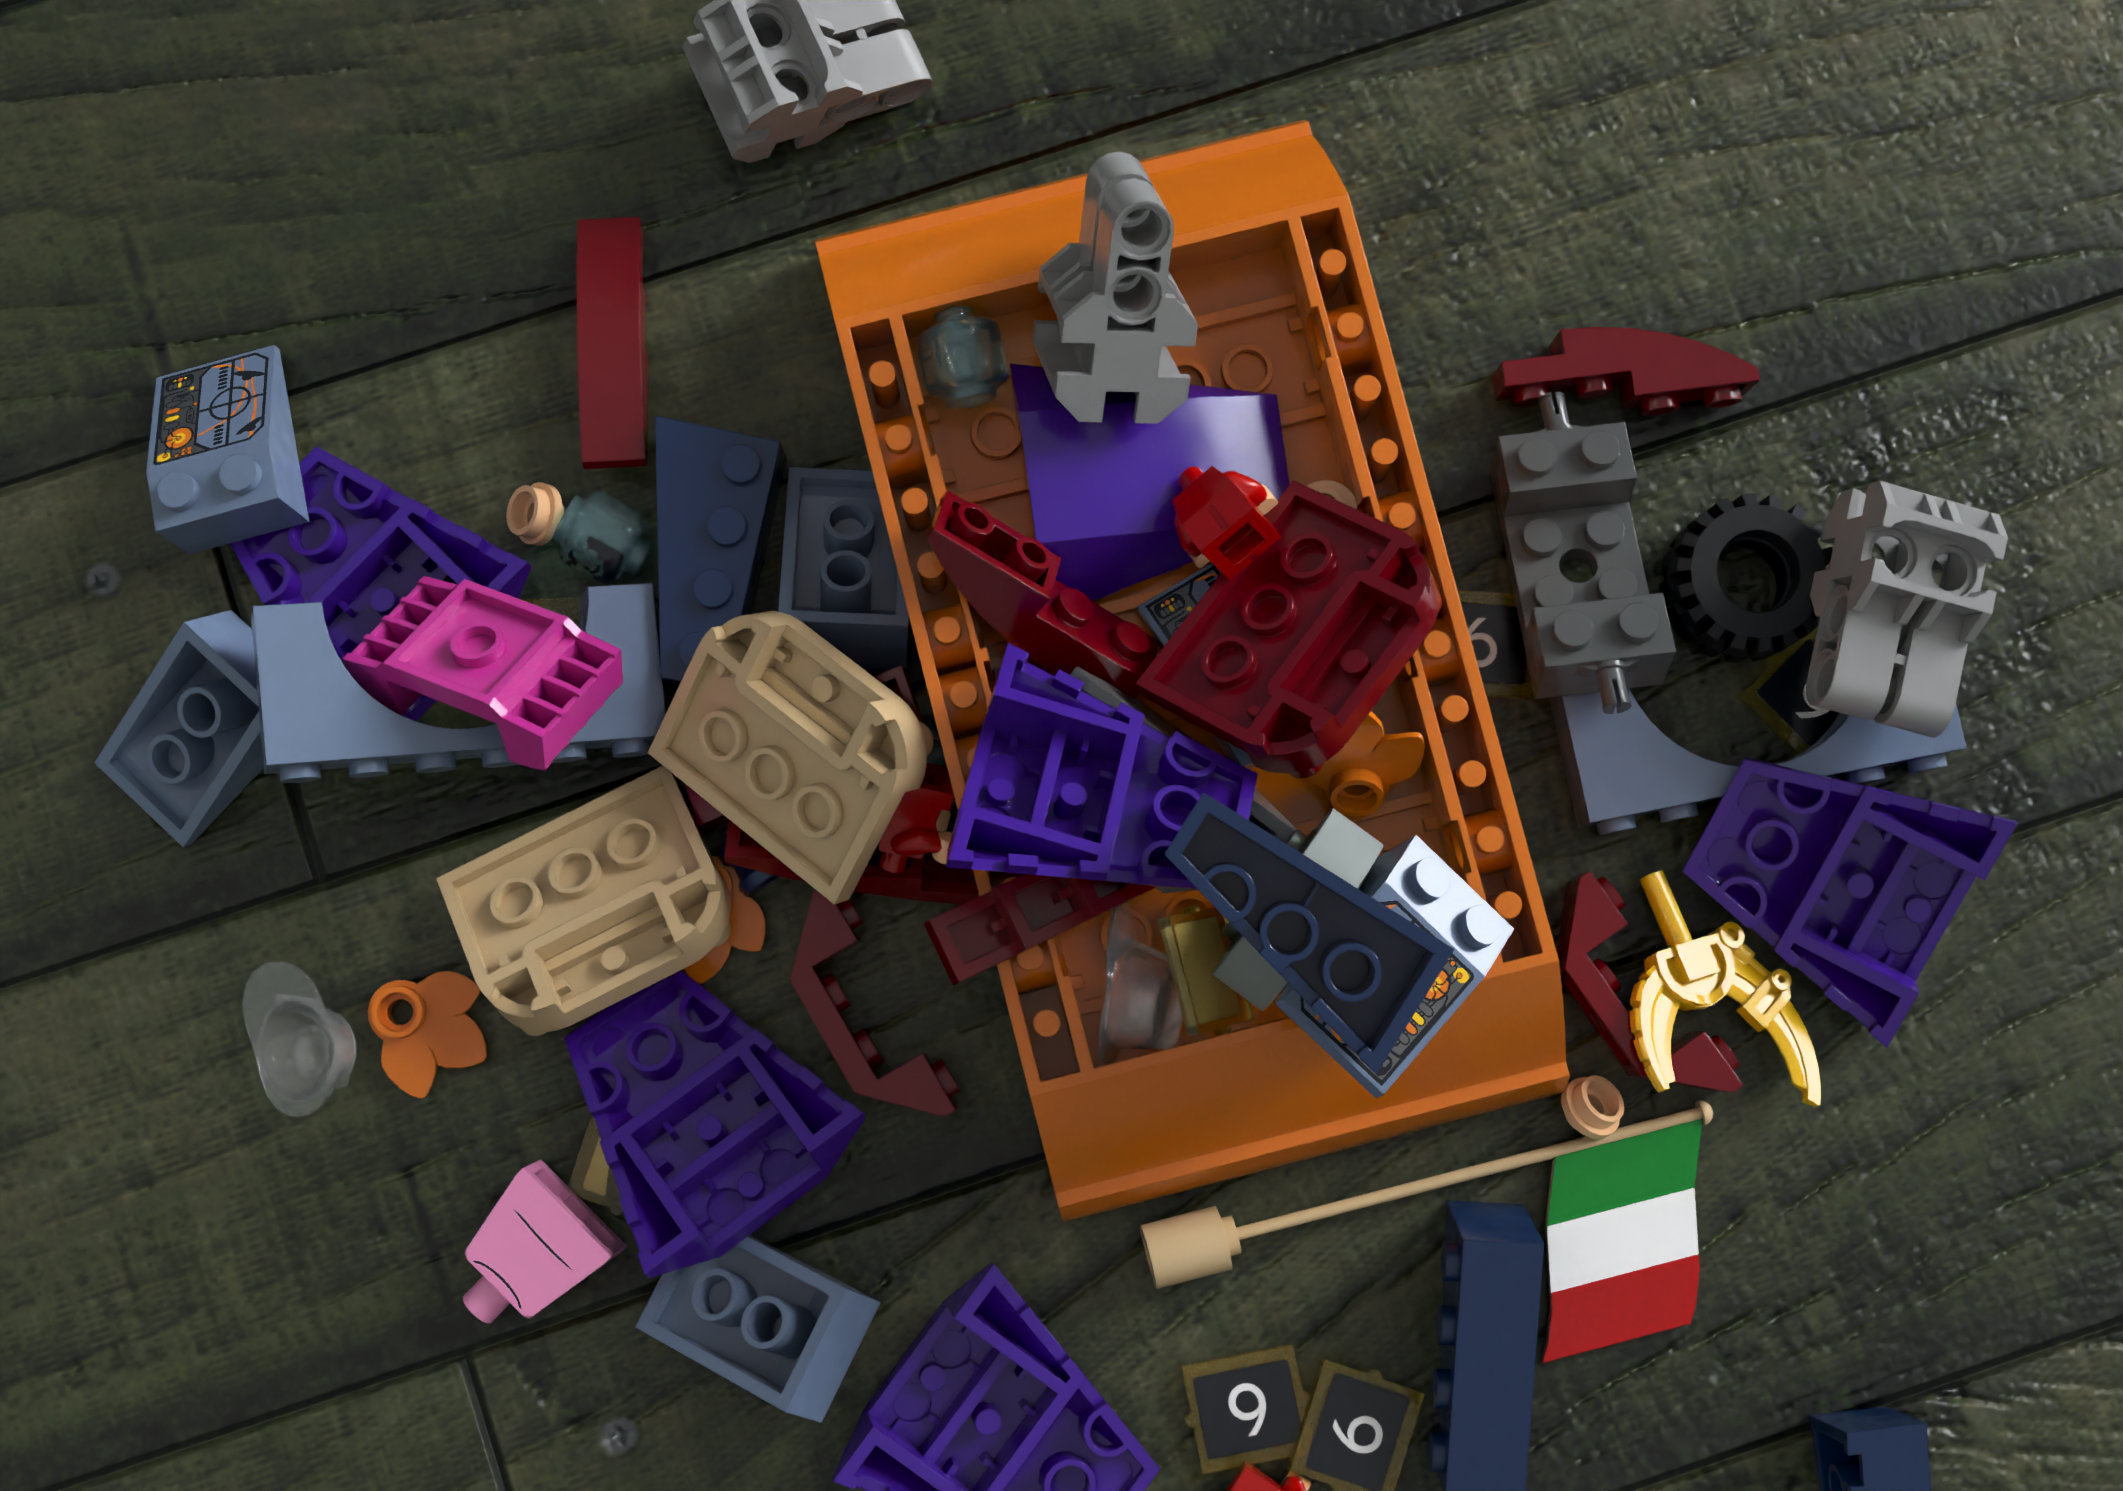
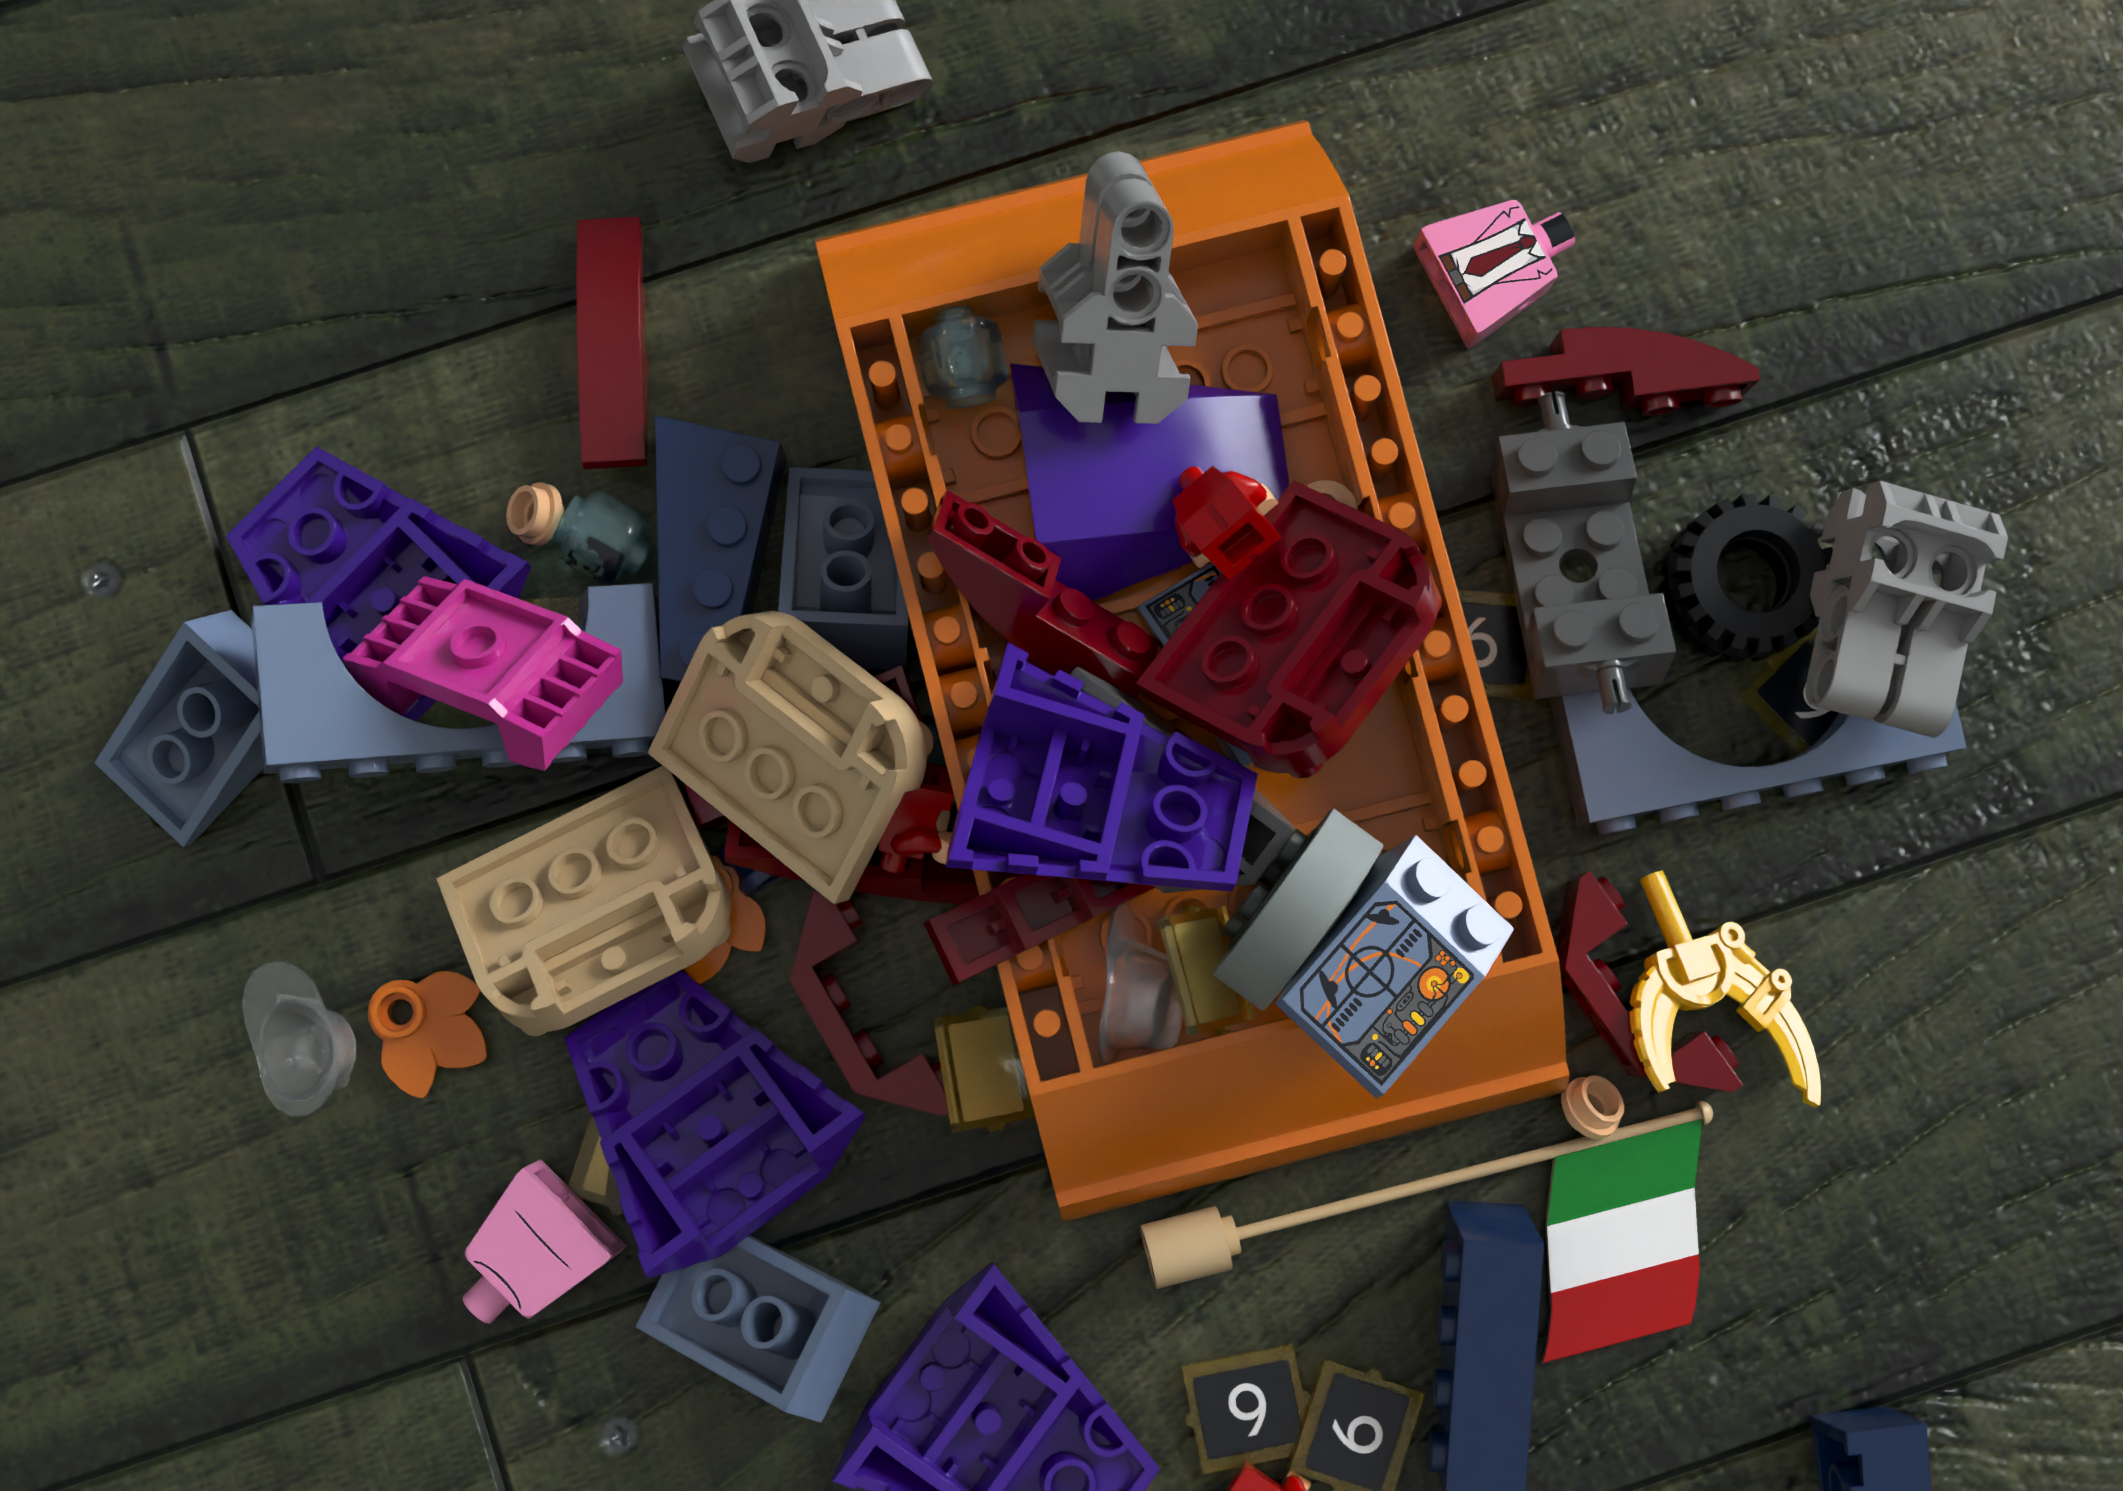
sand blue slope [146,345,309,555] -> none
dark blue wedge [1164,792,1455,1074] -> none
orange plate [1299,711,1425,817] -> none
dark purple wedge [1682,757,2018,1048] -> none
none -> clear yellow piece [933,1005,1035,1133]
none -> bright pink torso [1413,200,1575,349]

